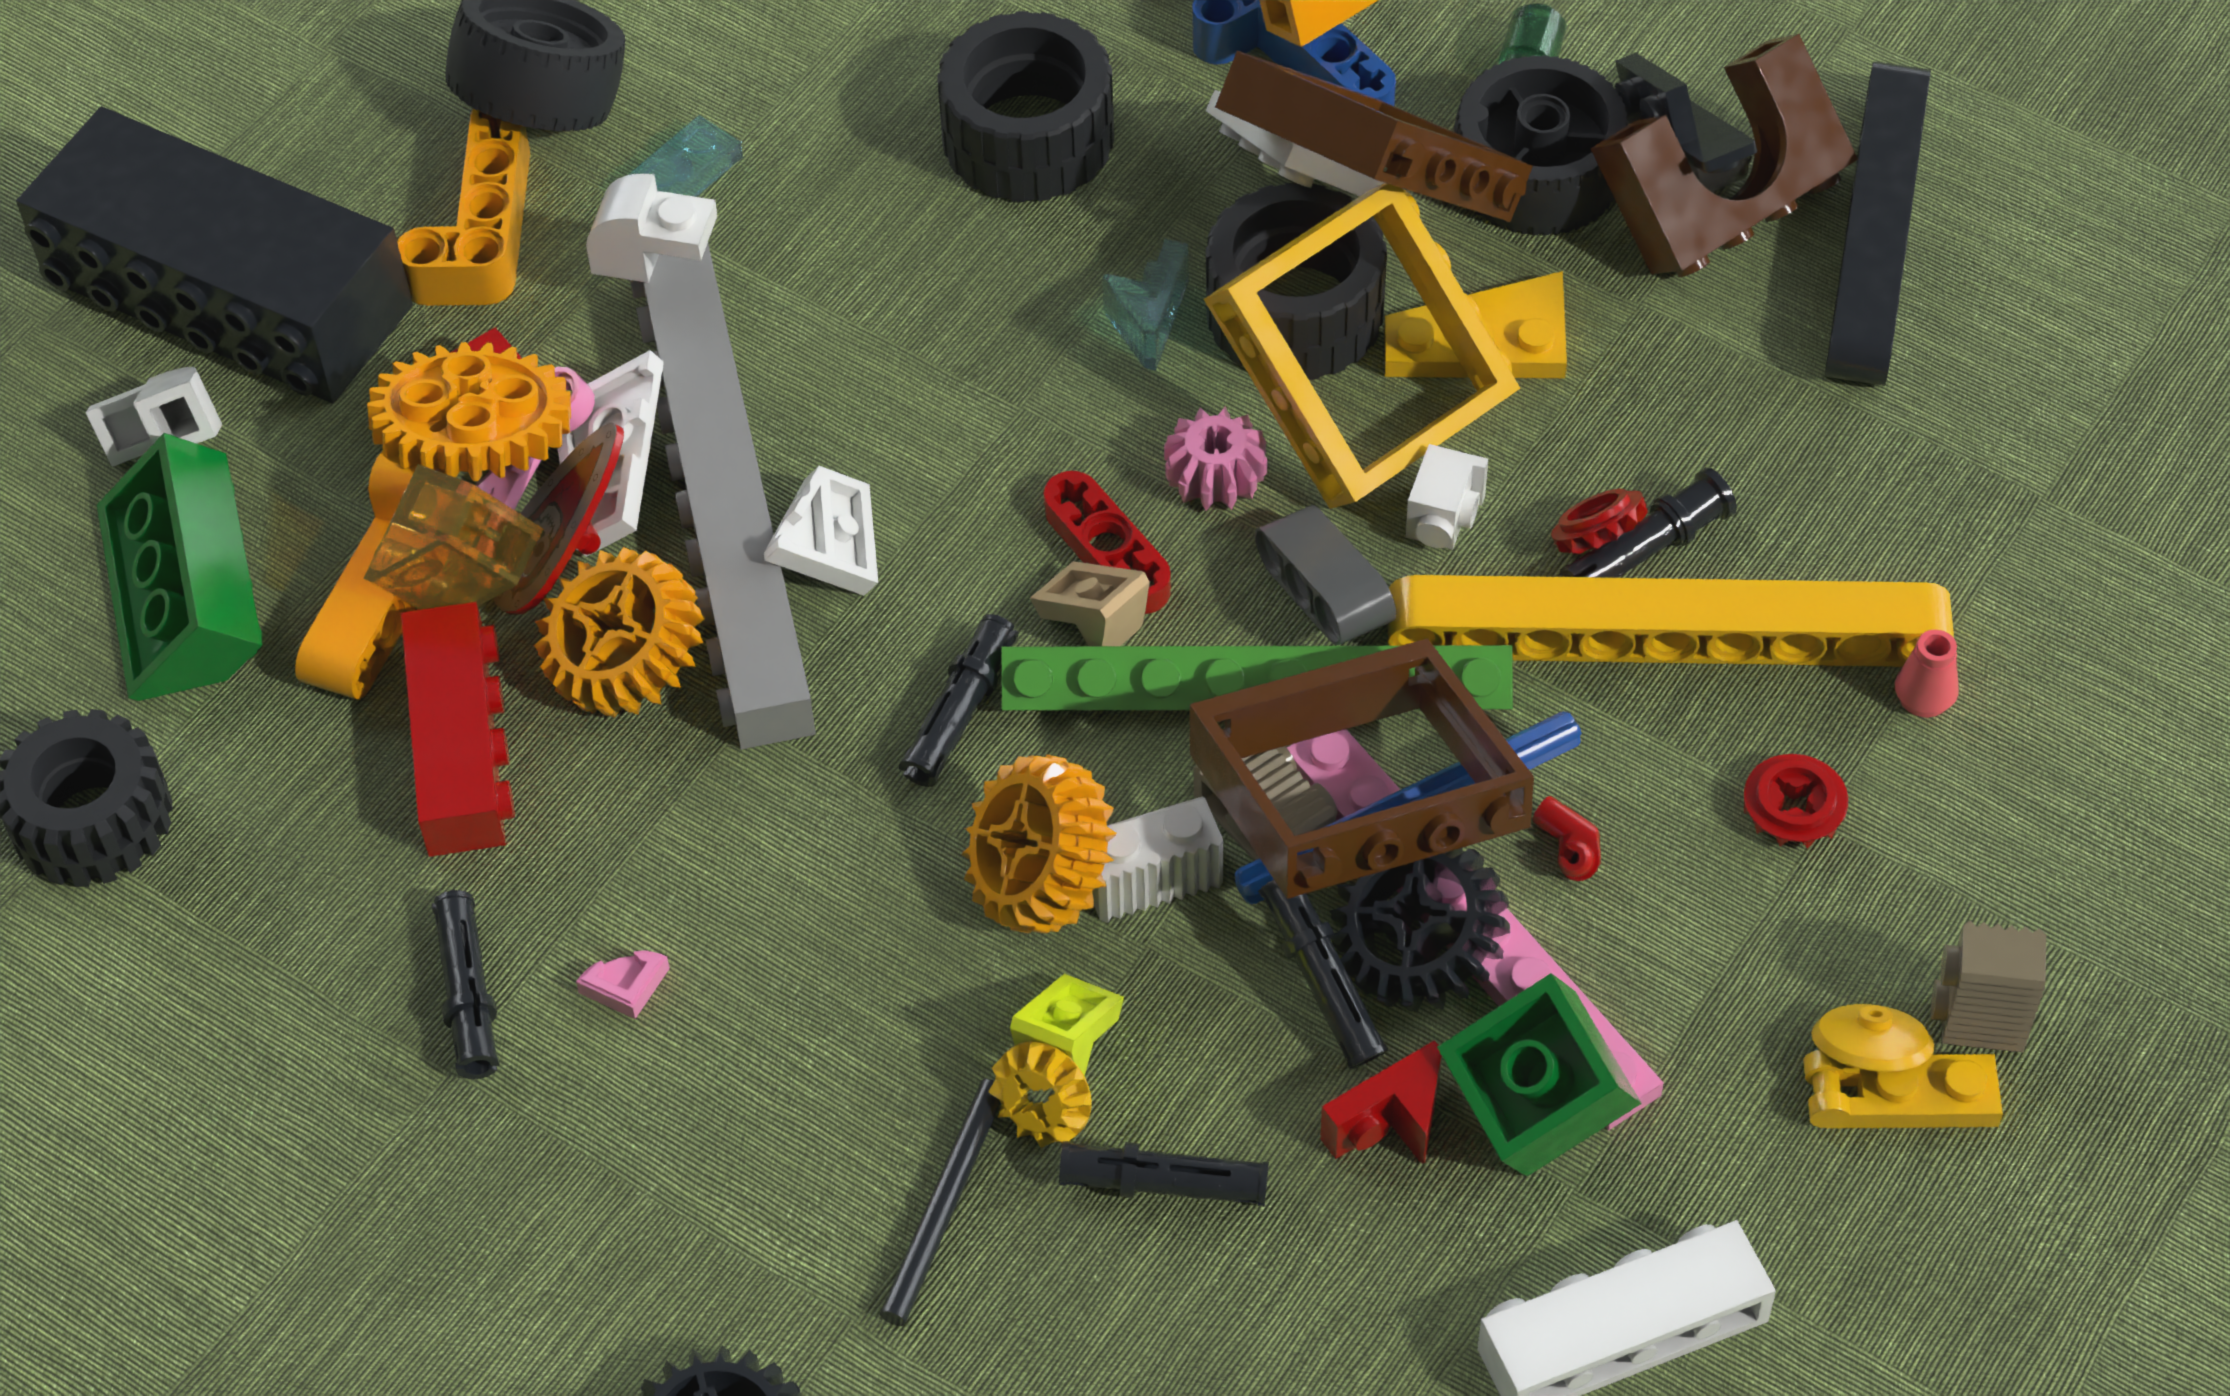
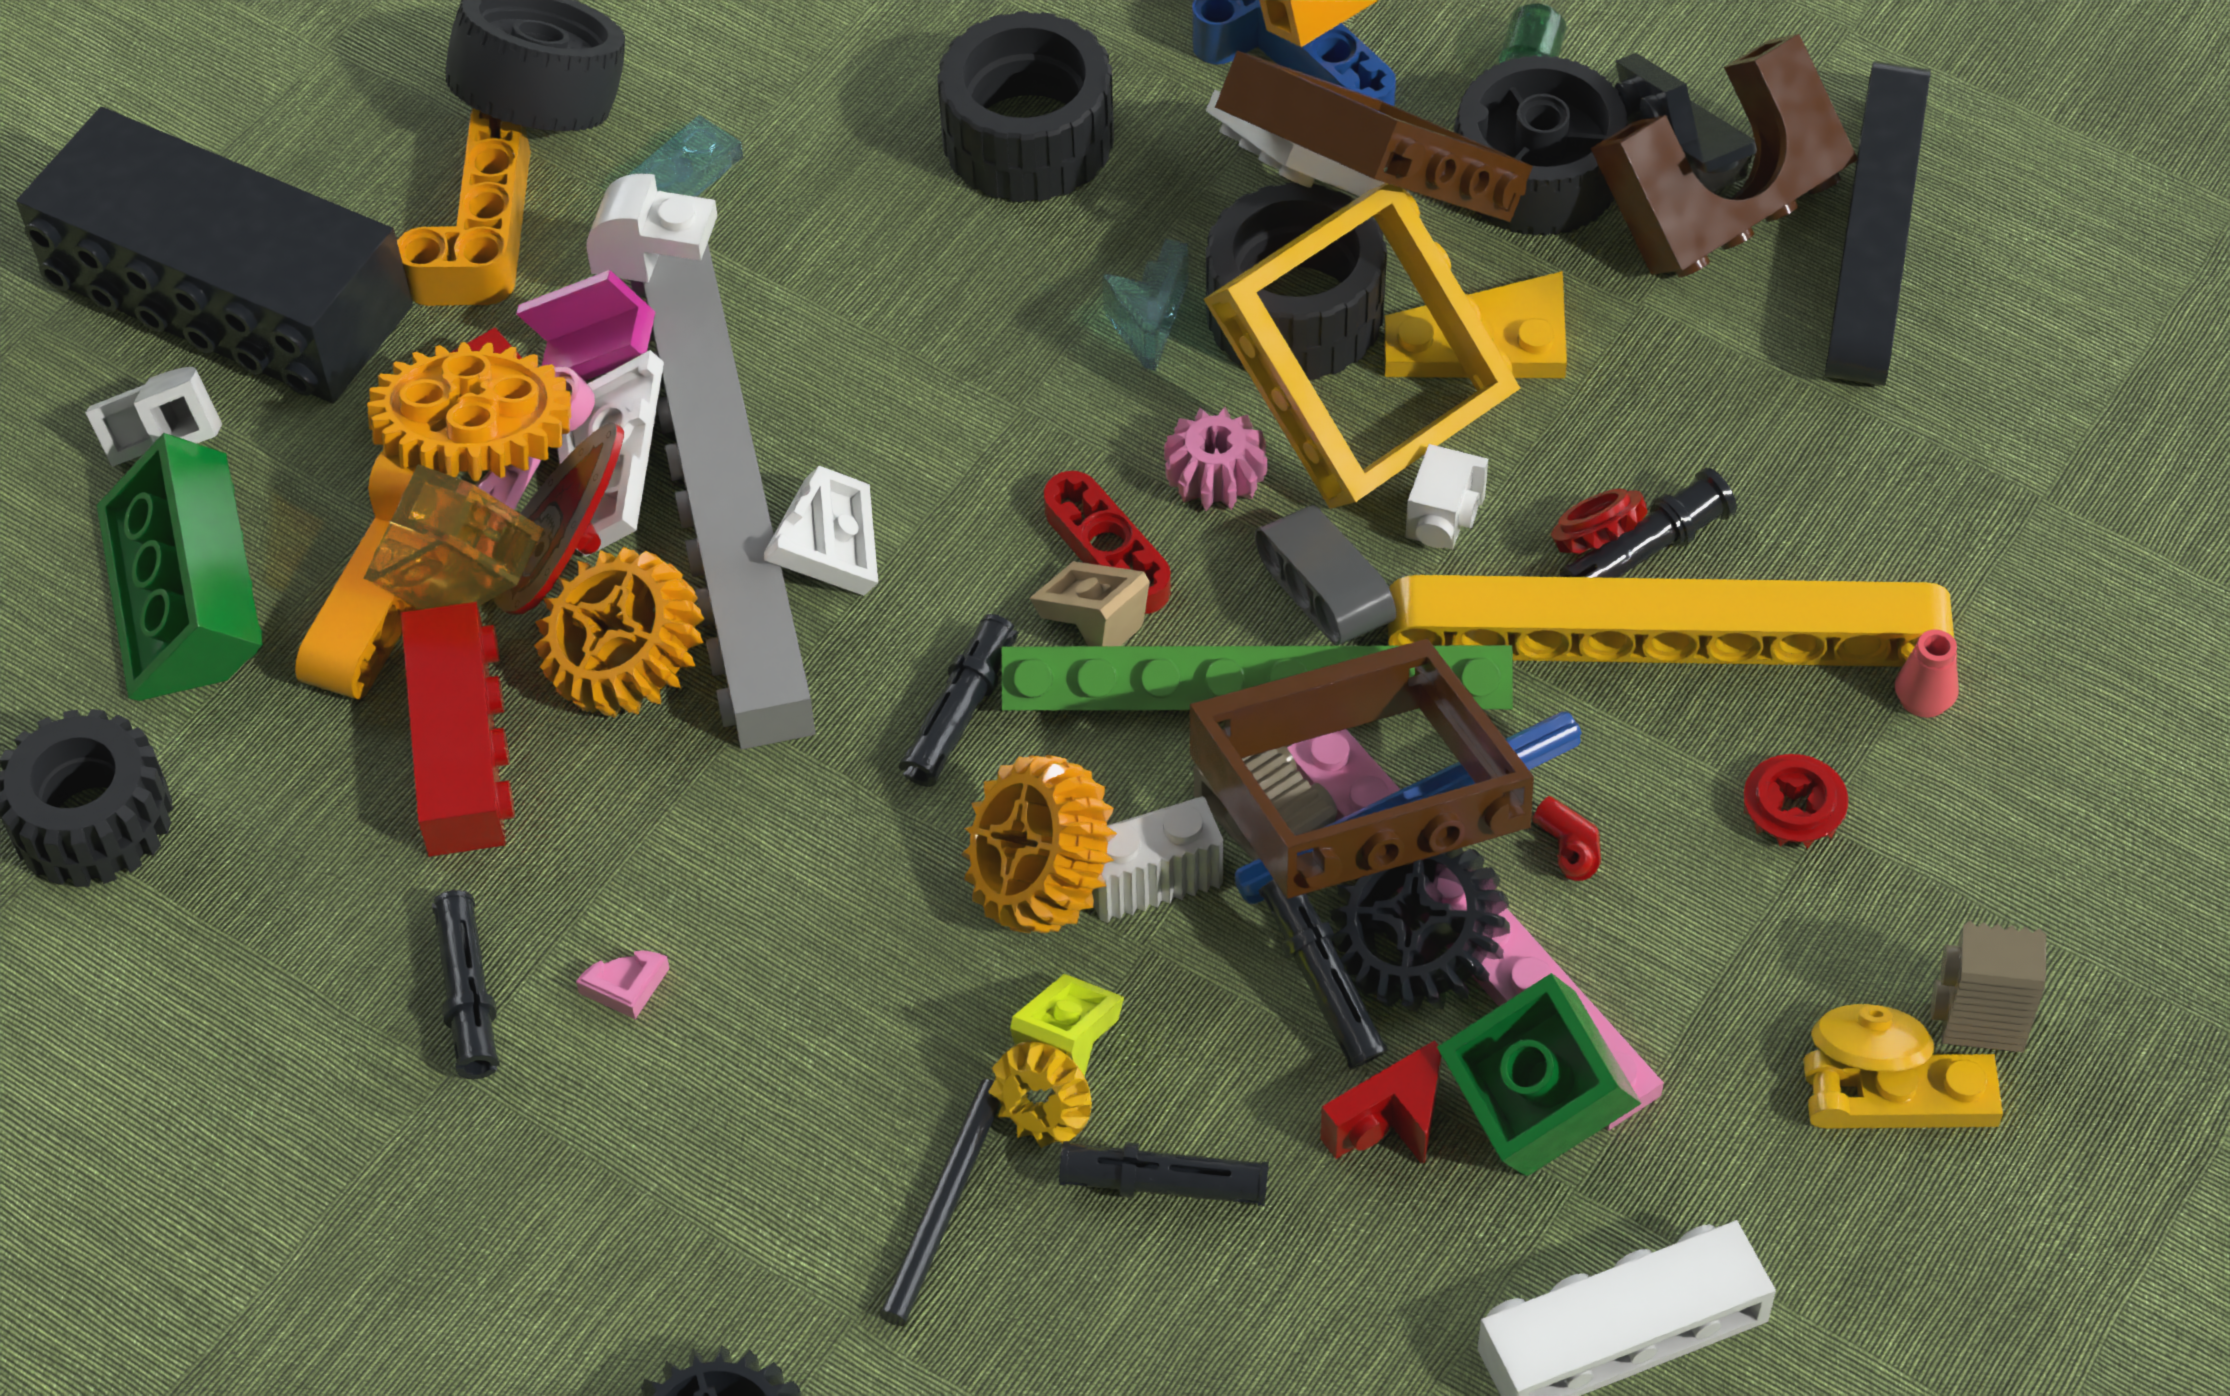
none -> dark pink panel [516,270,656,381]

